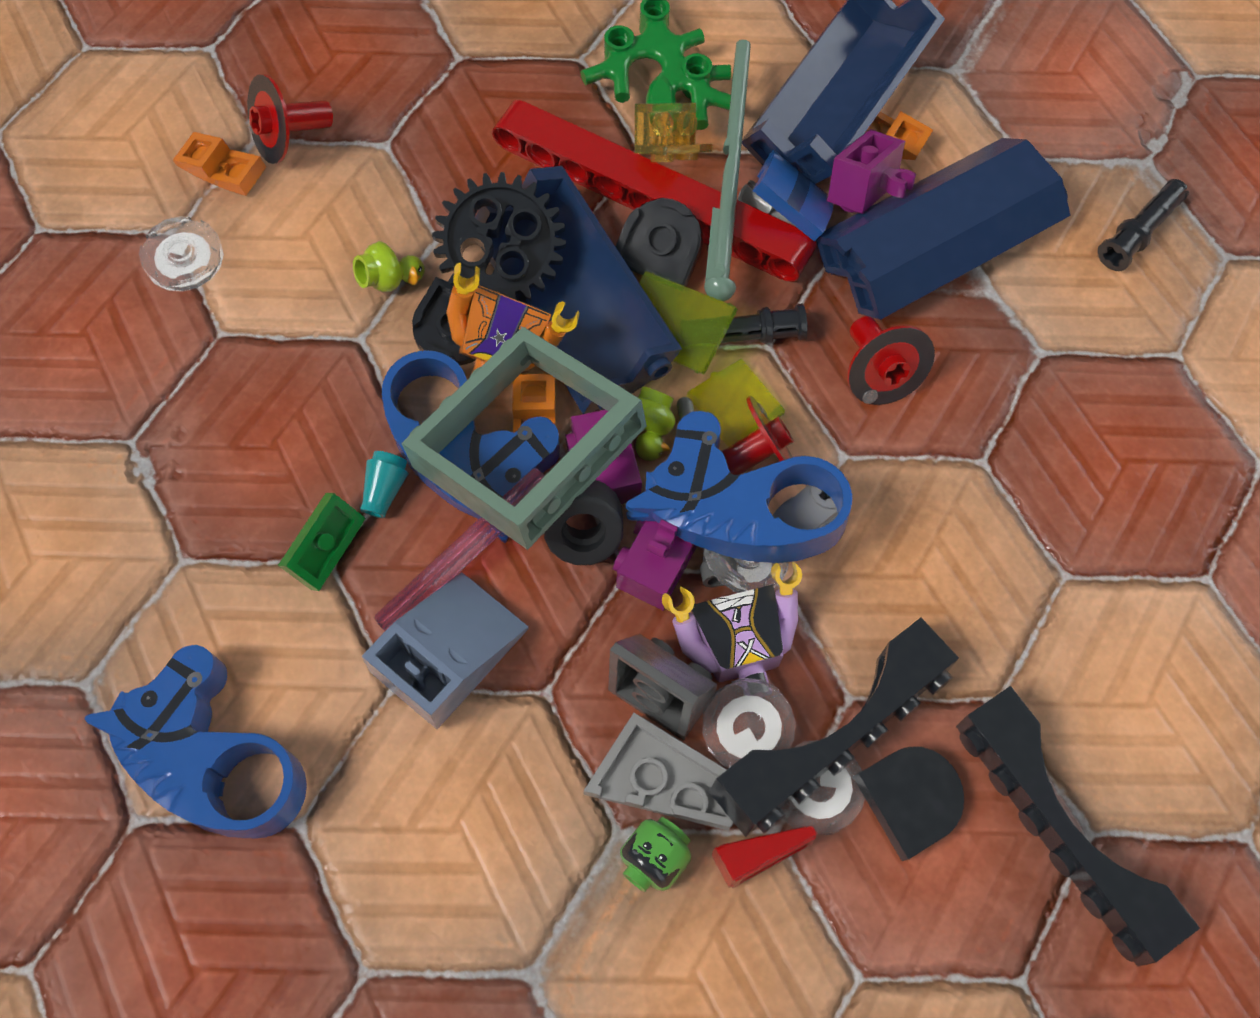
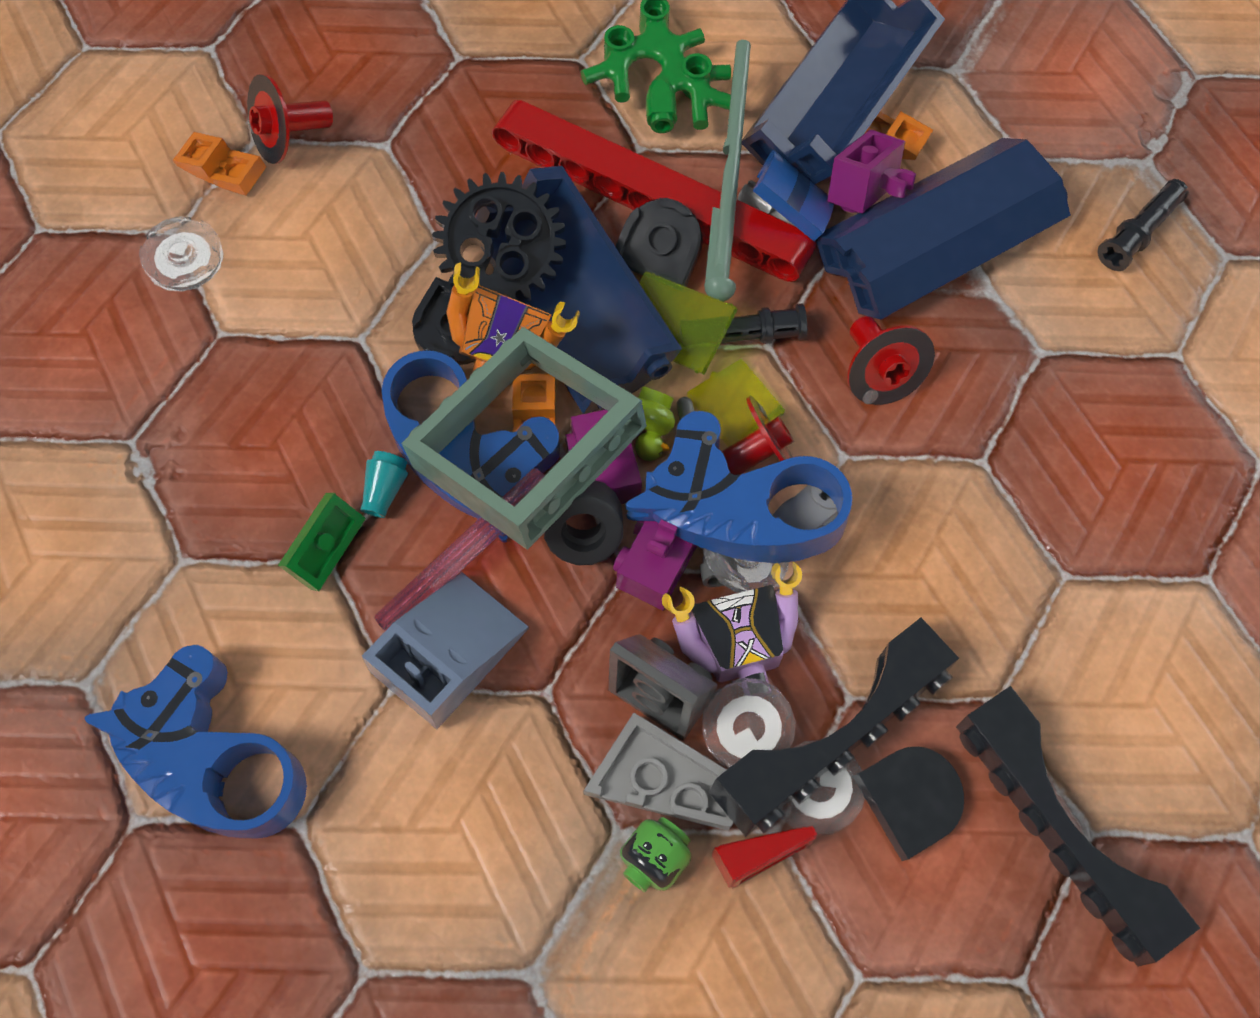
lime animal [353,241,425,292] -> none
clear yellow bracket [635,103,712,162] -> none

